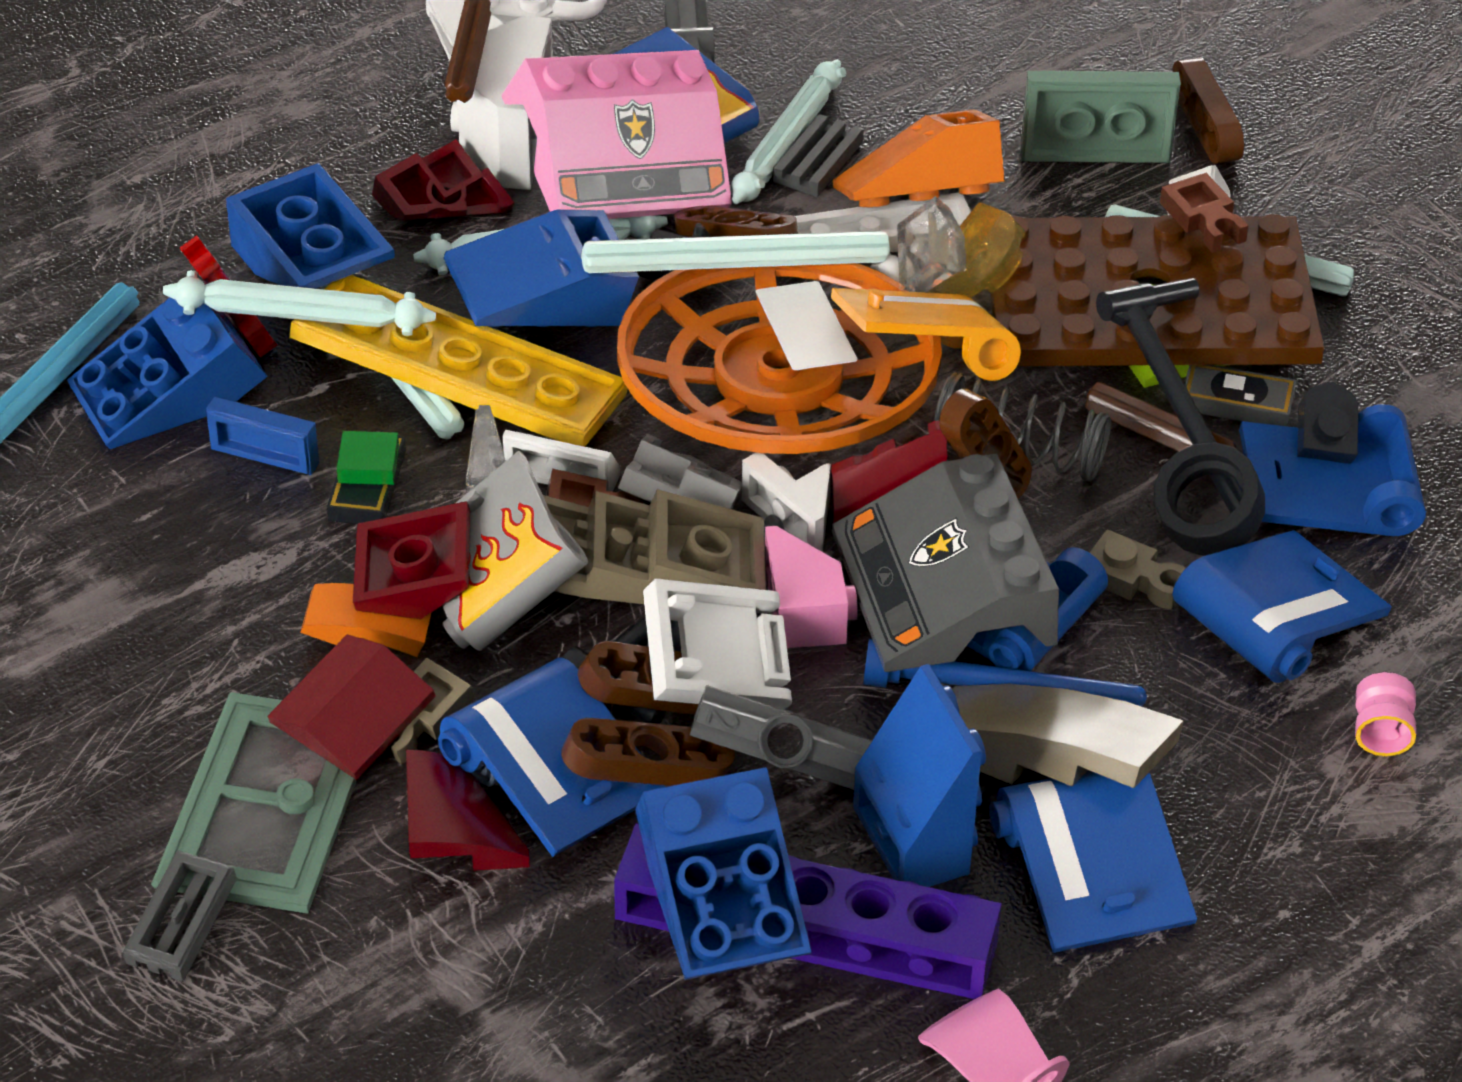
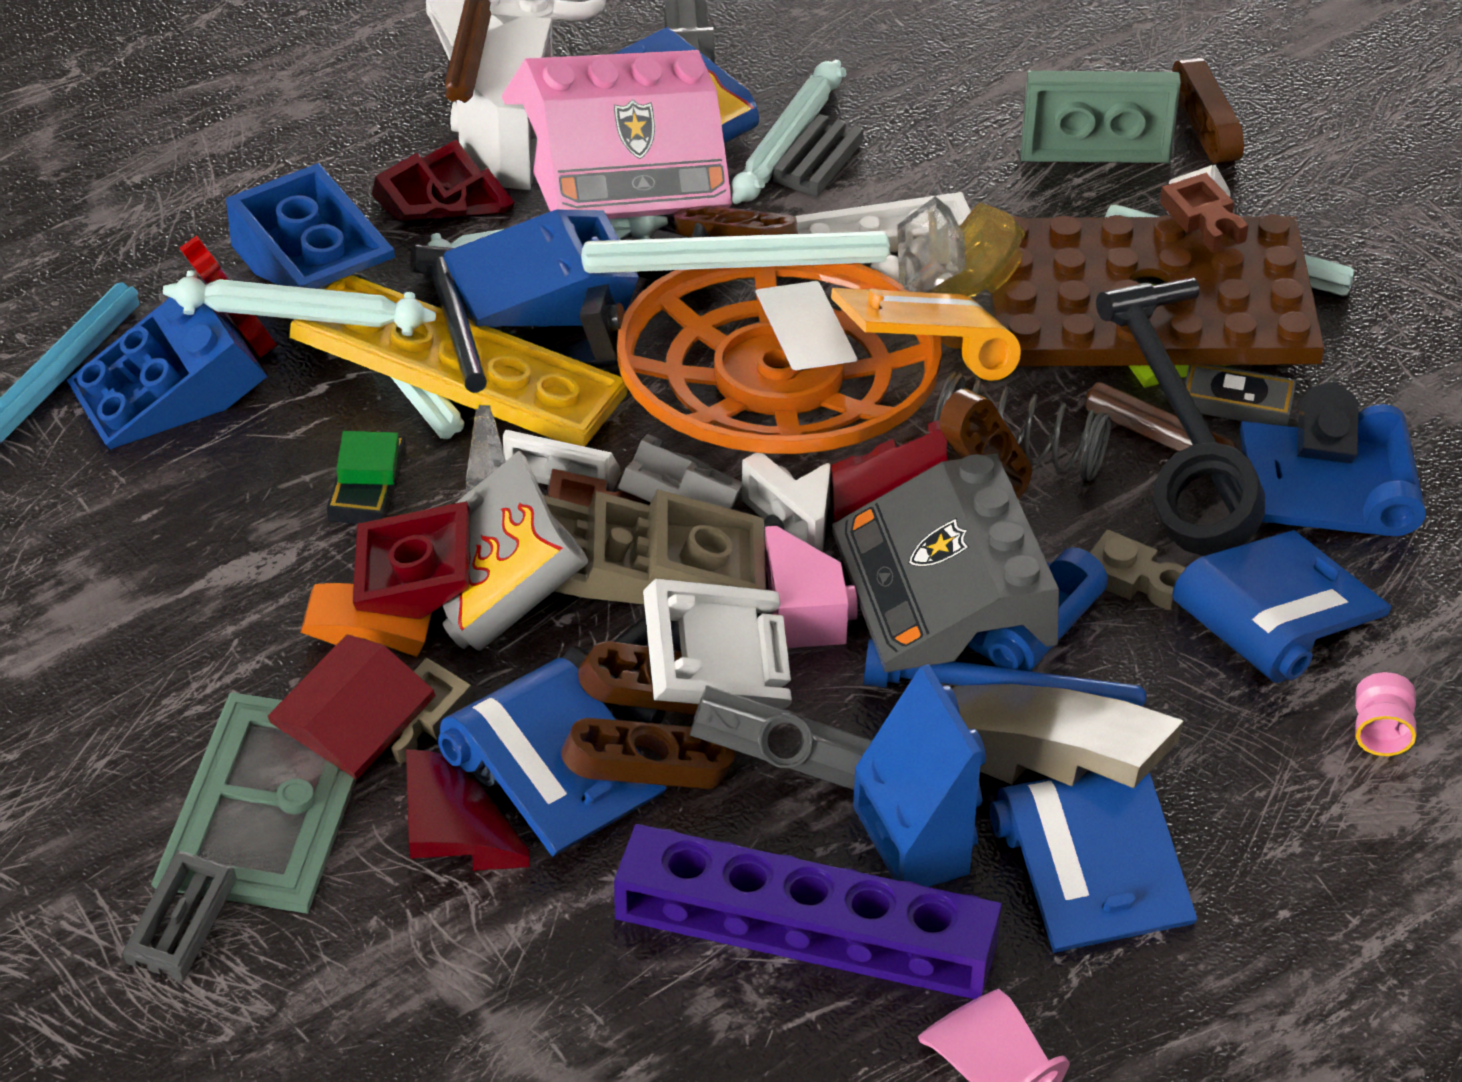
blue tile [206,397,319,475] -> none
blue slope [635,767,811,980] -> none
orange slope [832,109,1004,207] -> none
none -> black bar [410,244,487,393]
none -> black plate [560,284,625,367]

